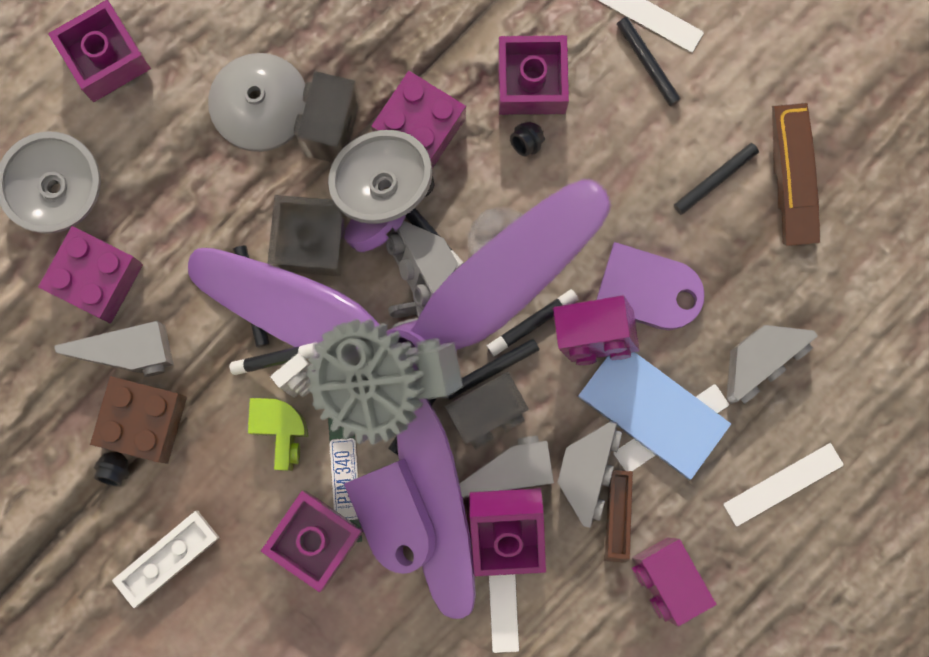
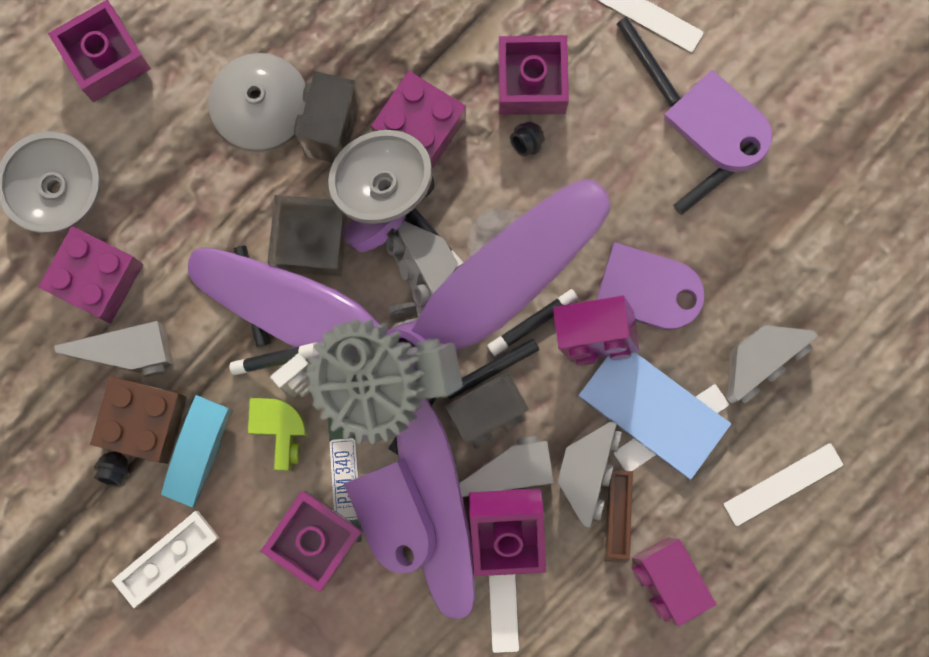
reddish brown slope [772,103,820,246] -> none
none -> medium azure slope [161,395,233,508]
none -> medium lavender tile [664,70,772,172]

